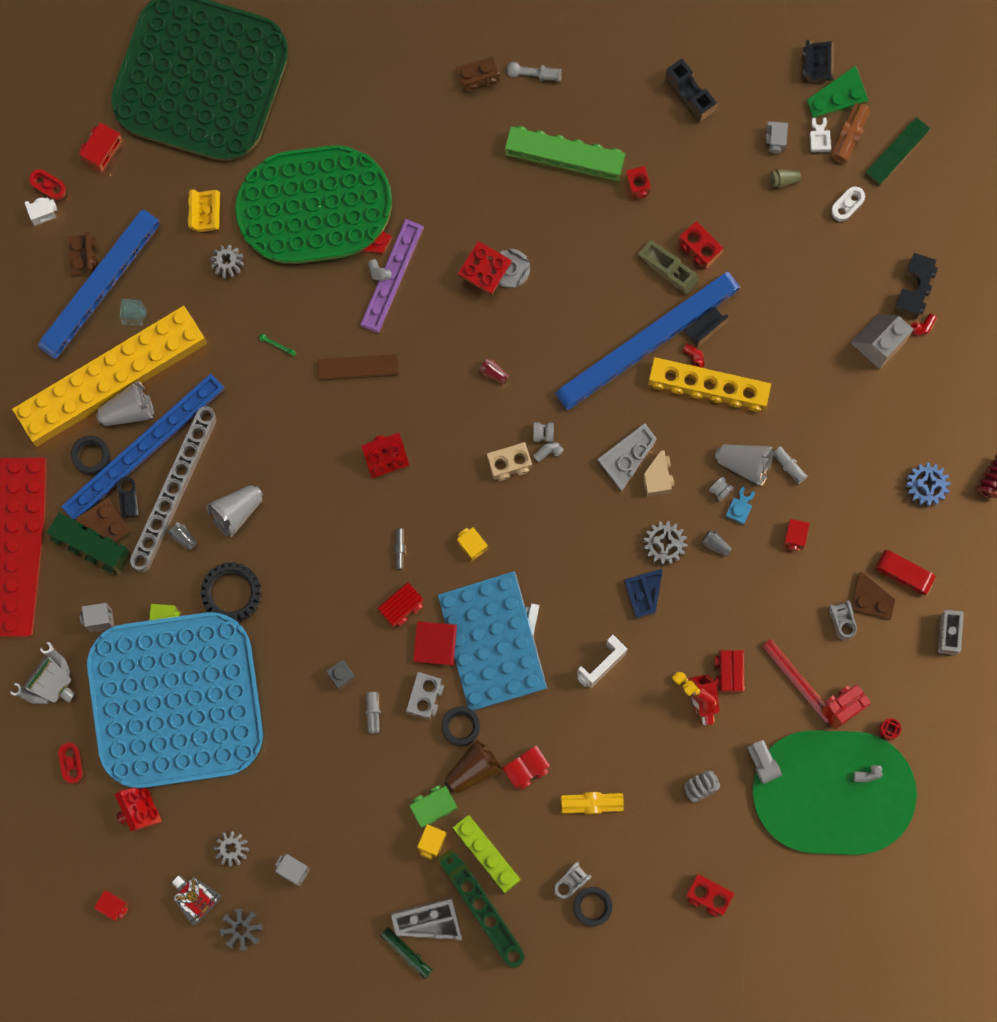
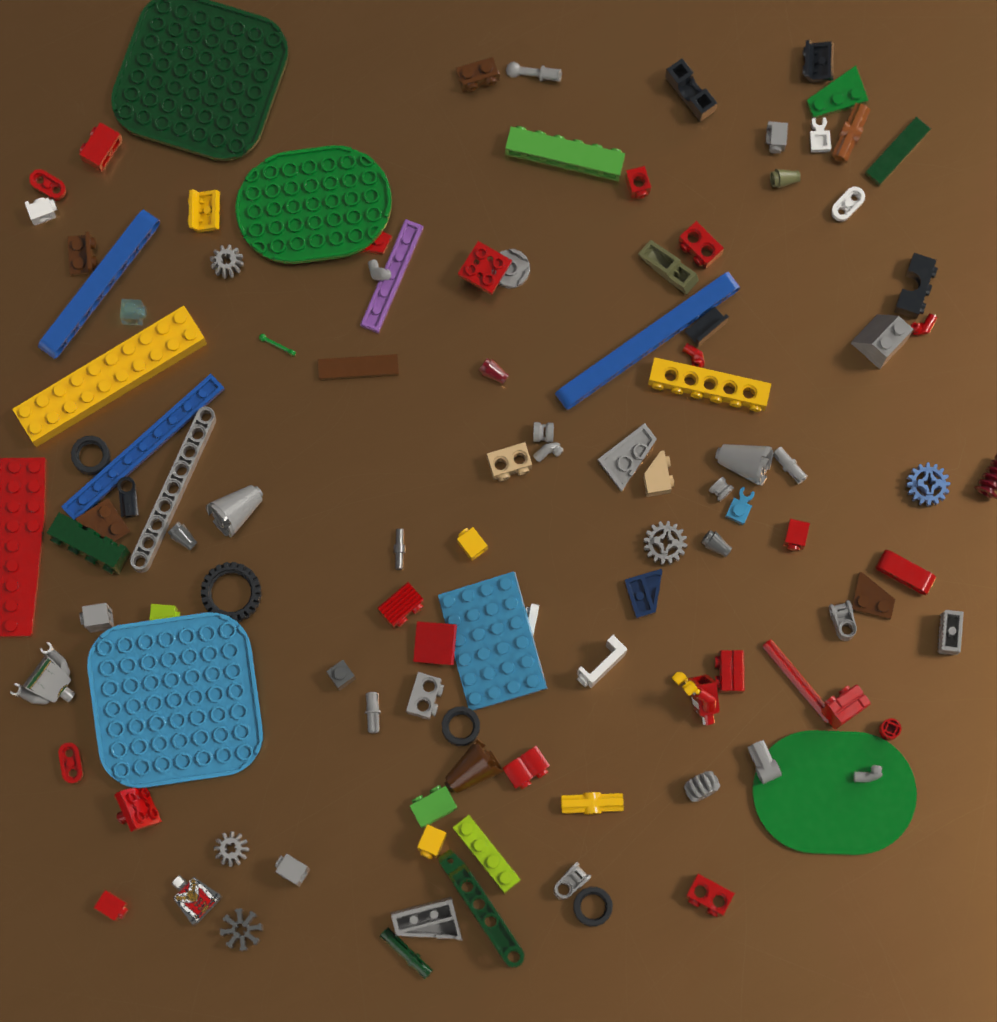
light grey cone [96,381,154,426] -> none
red plate [361,432,409,478] -> none

